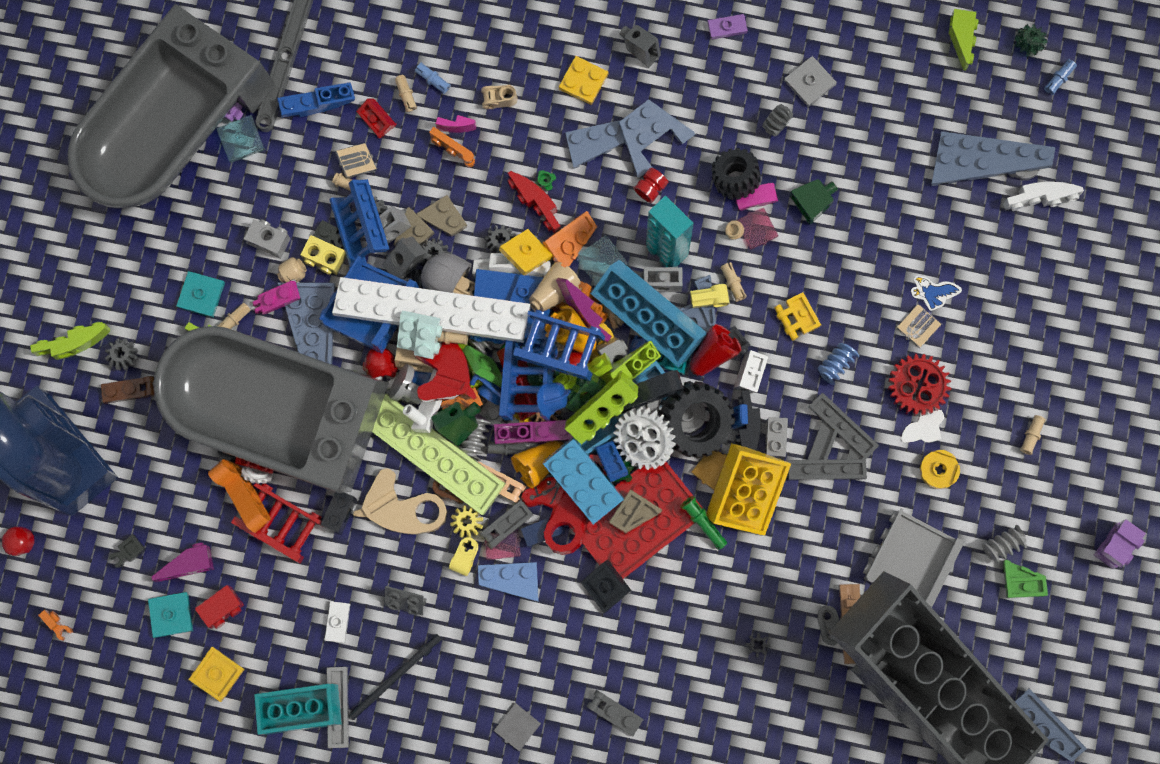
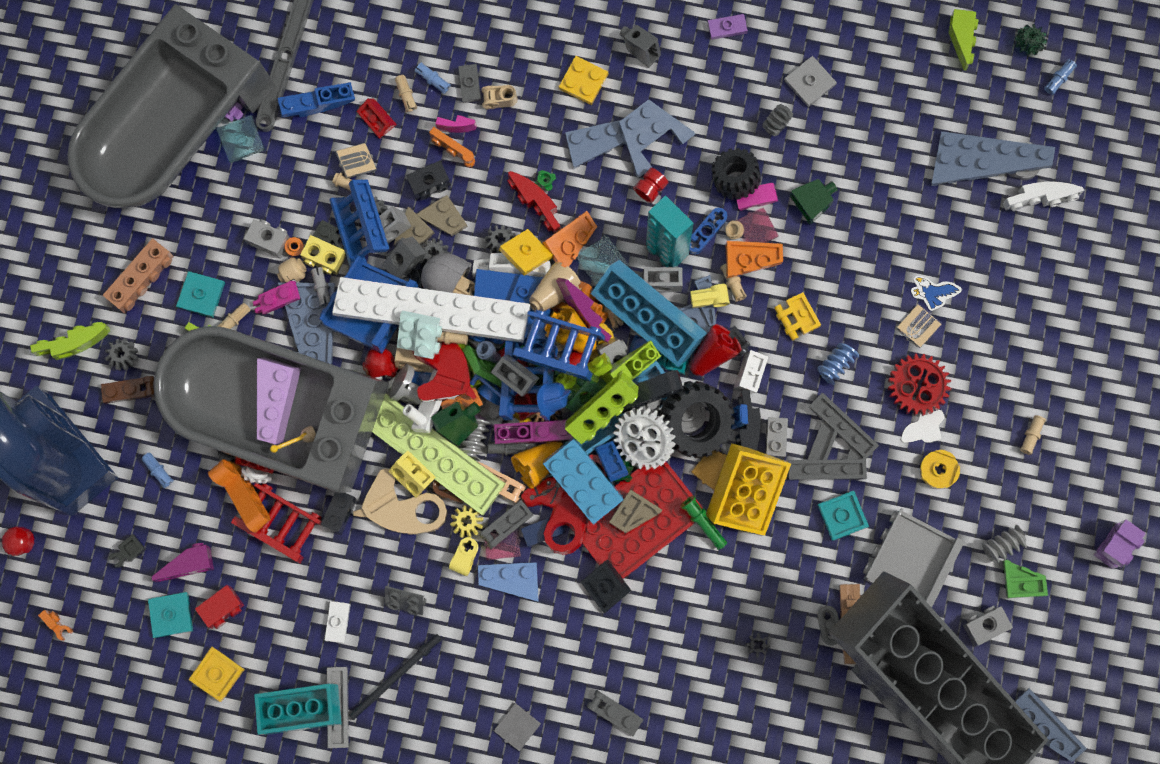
none -> nougat brick [102,238,174,314]
none -> medium blue axle [142,452,174,488]
none -> lavender wedge [257,357,301,444]
none -> hinge [270,426,316,453]
none -> orange plate [284,237,304,256]
none -> light grey pin [311,267,330,307]
none -> light yellow brick [388,451,436,498]
none -> black brick [406,160,451,200]
none -> dark grey plate [458,64,481,103]
none -> sand blue cone [476,341,501,363]
none -> dark grey brick [491,354,539,396]
none -> blue beam [689,208,727,255]
none -> orange wing [725,241,783,279]
none -> teal plate [817,491,869,541]
none -> light grey brick [963,606,1013,647]

